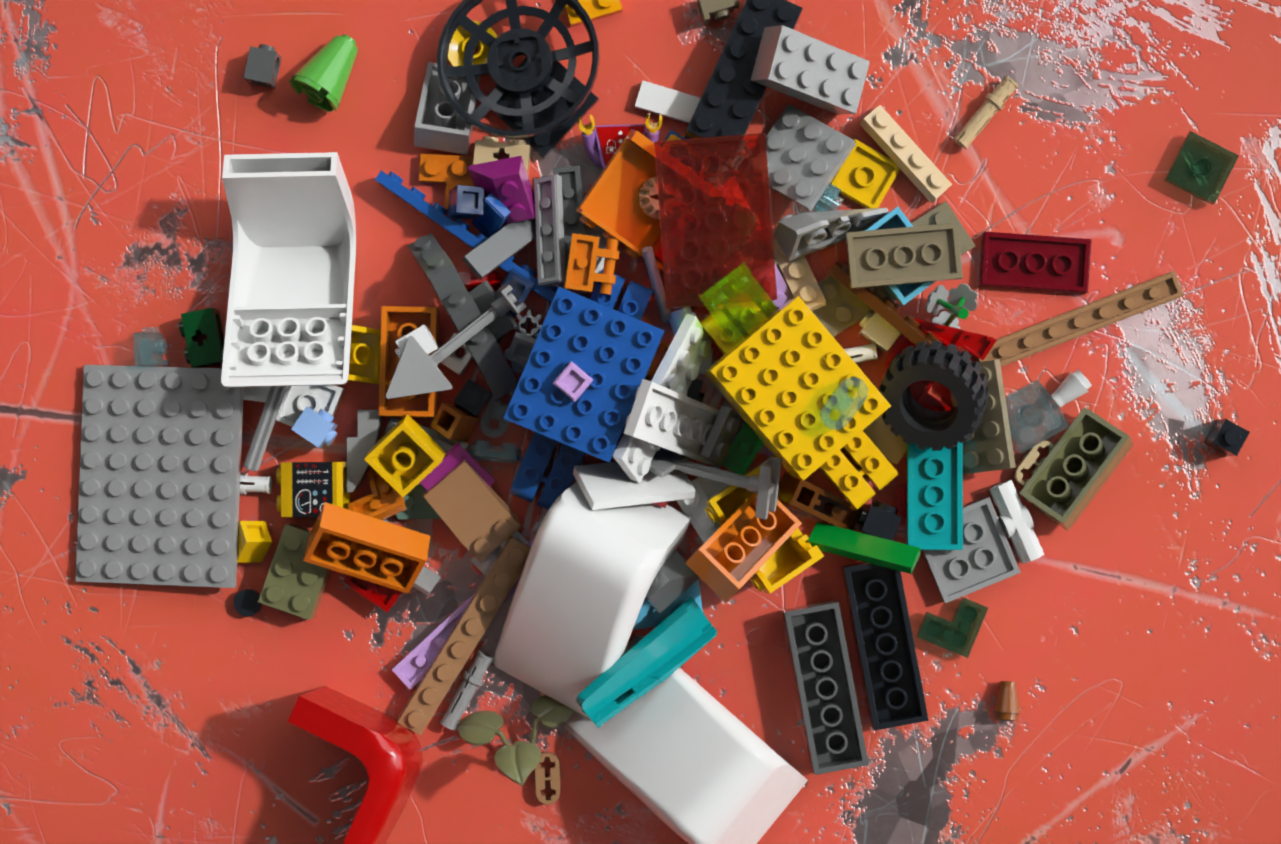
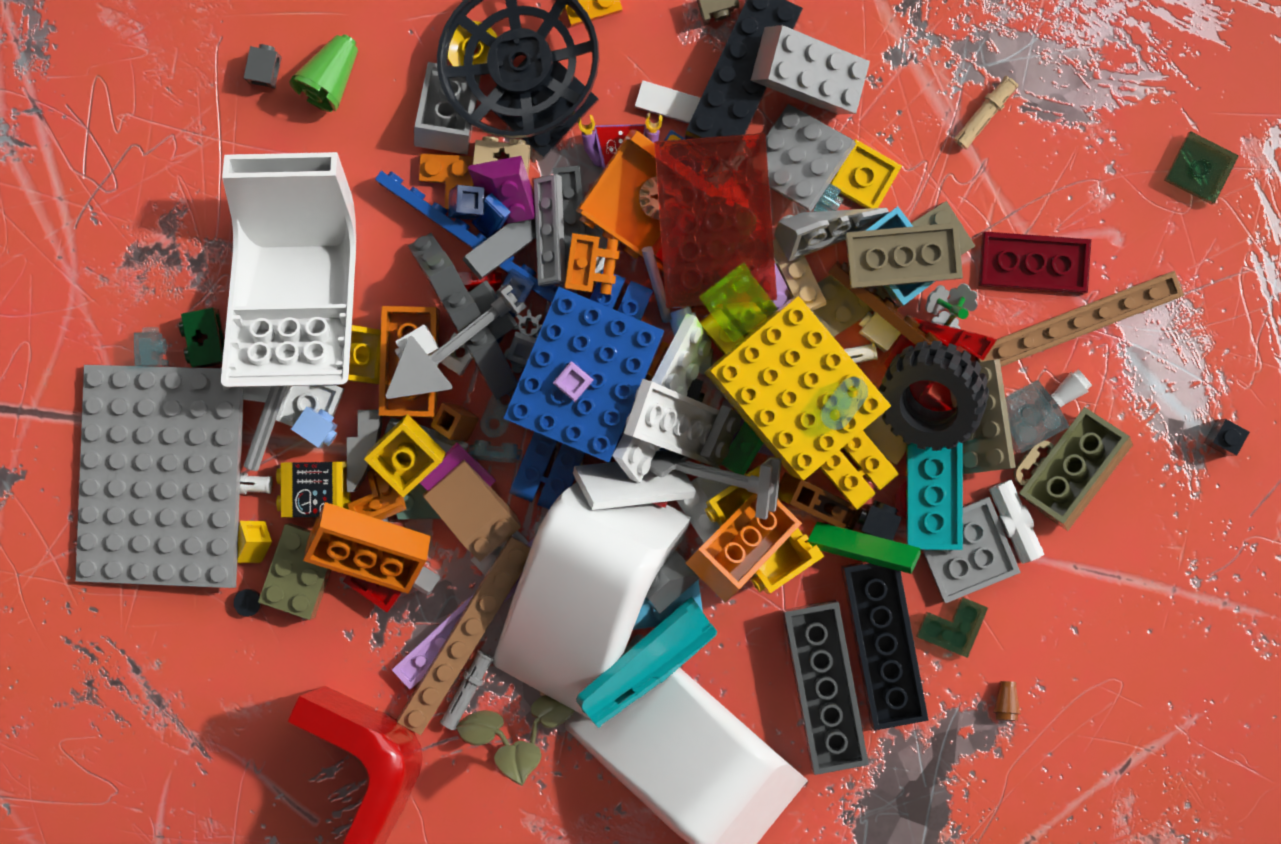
black brick [454,378,493,417] -> none
medium nougat beam [535,751,561,805] -> none
tan plate [859,105,952,203] -> none

